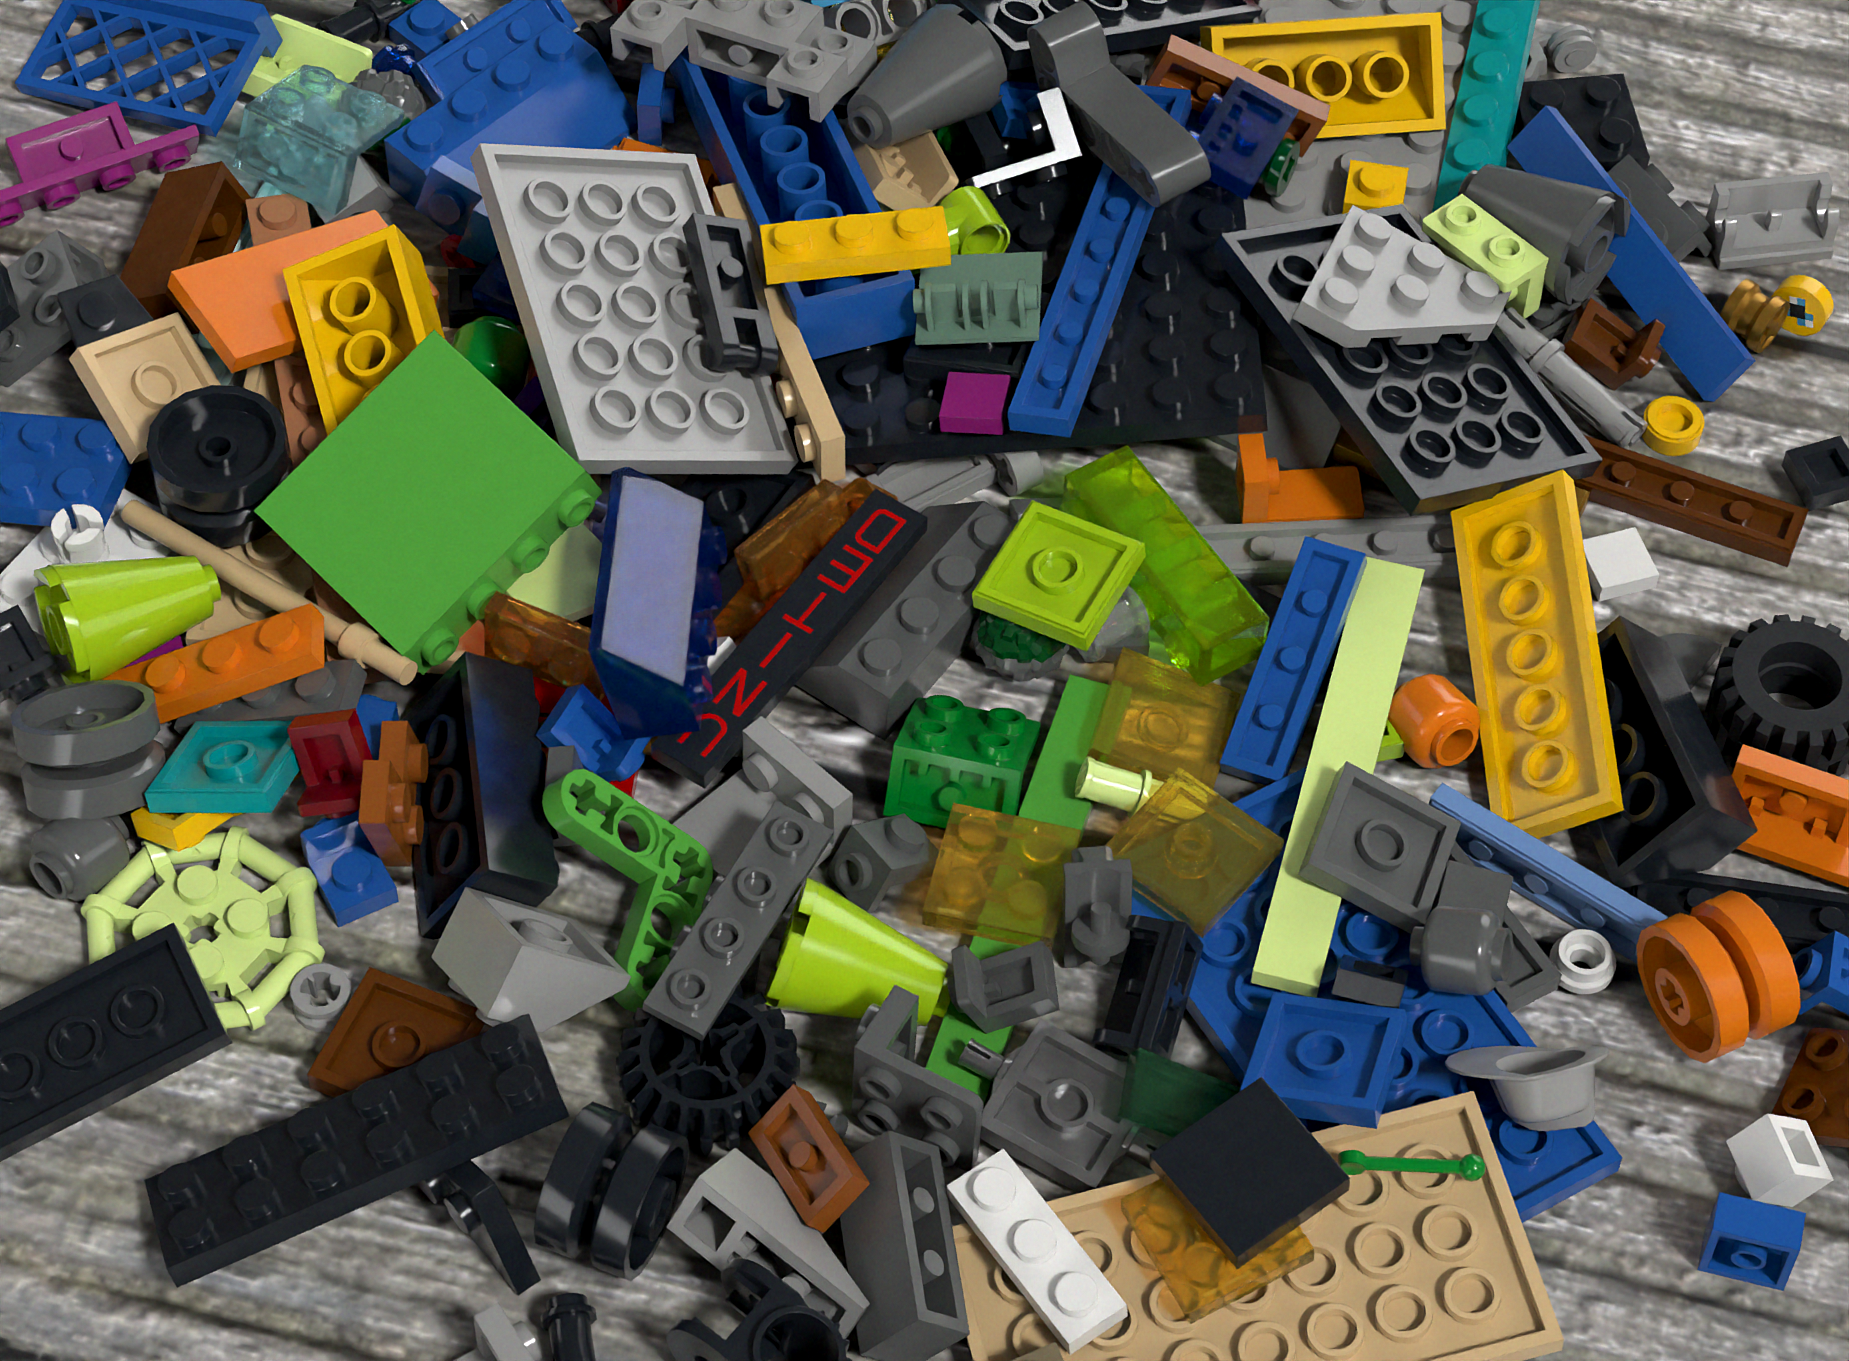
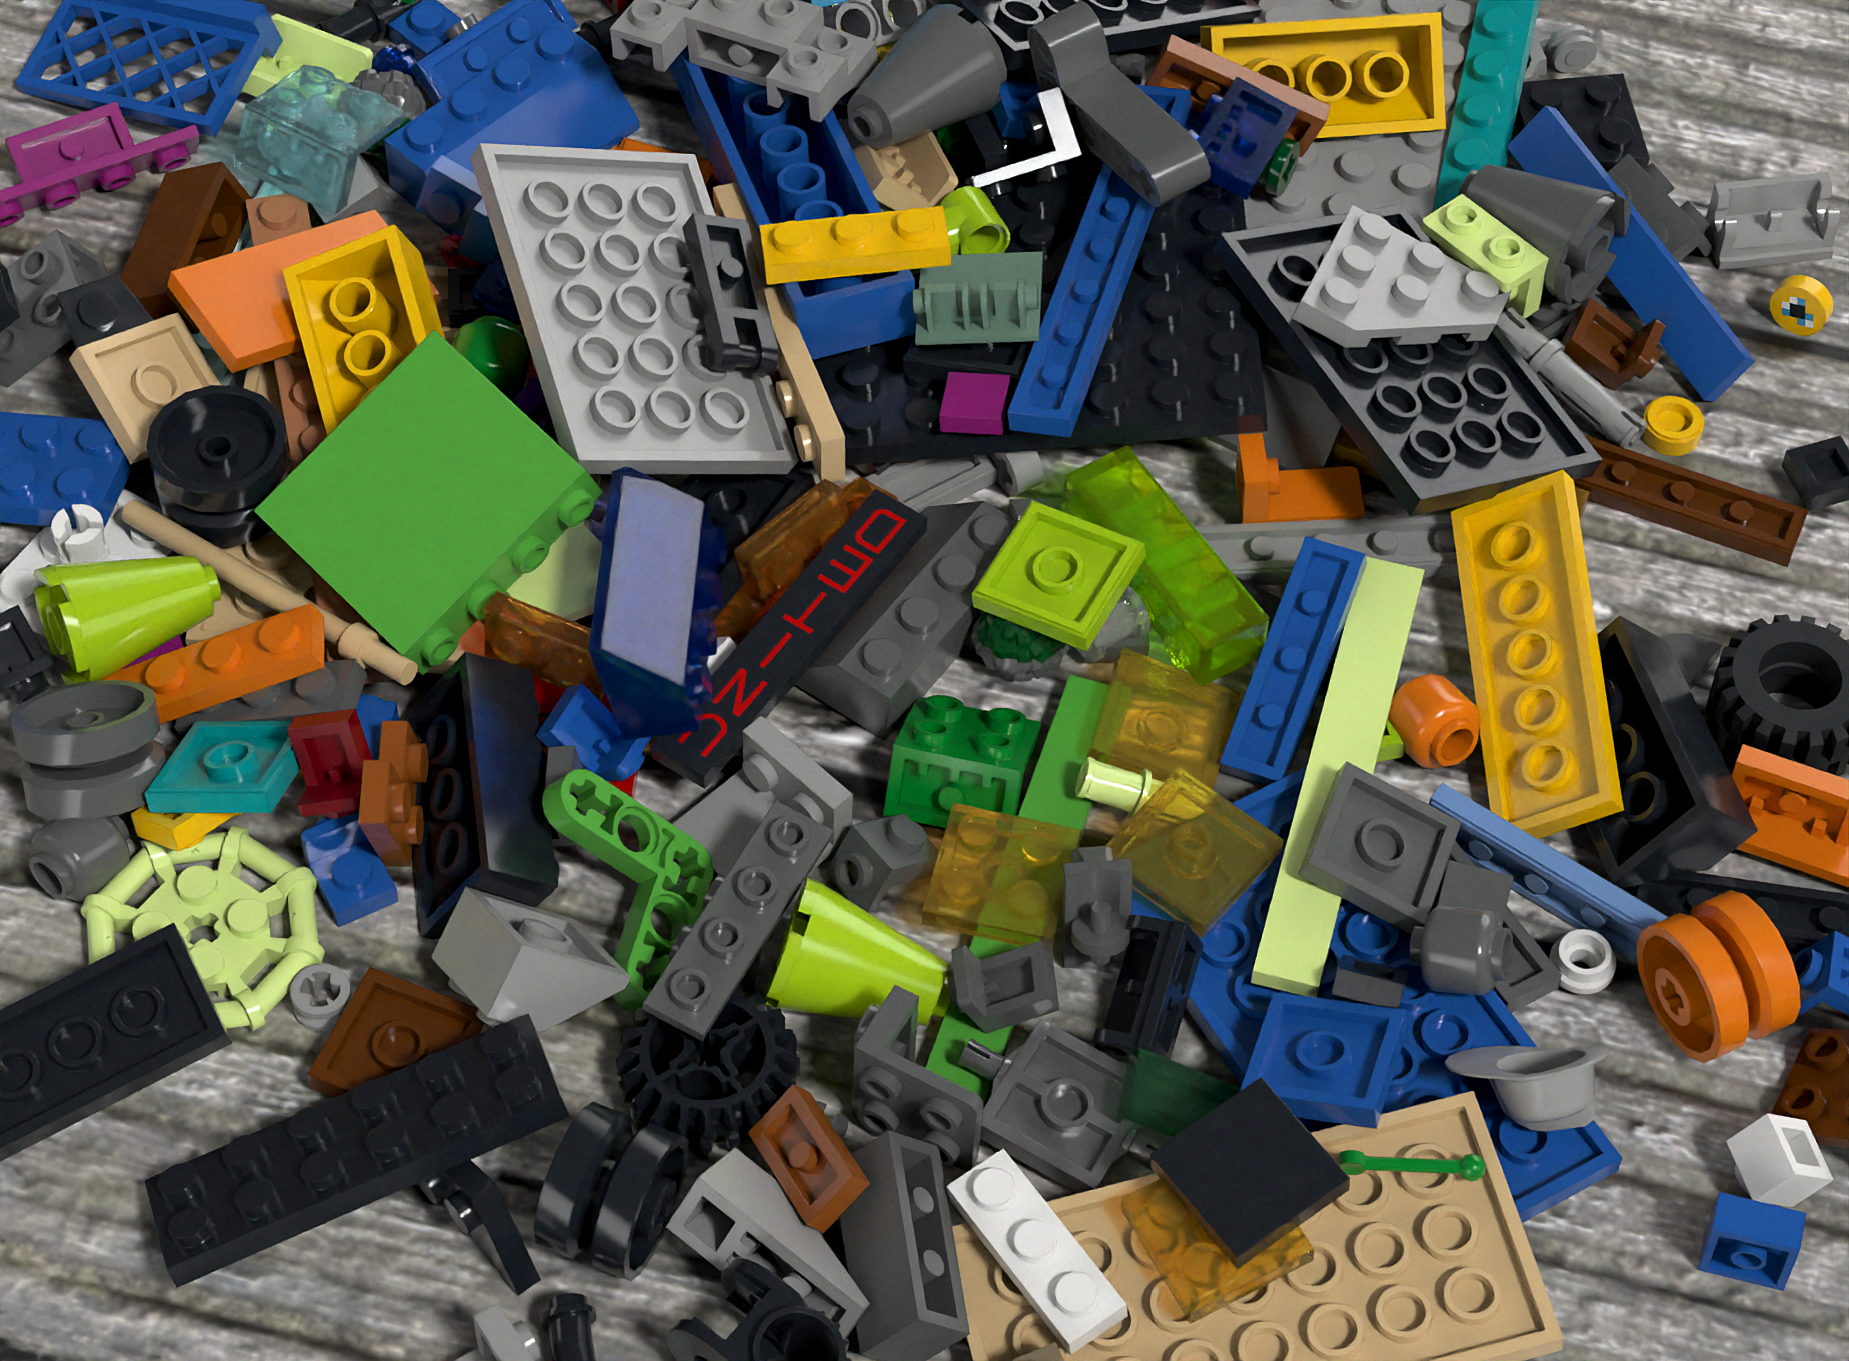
blue plate [637,63,677,146] -> none
yellow plate [1342,160,1409,214] -> none
white tile [1583,527,1659,602] -> none
pearl gold wheel [1720,278,1790,353] -> none

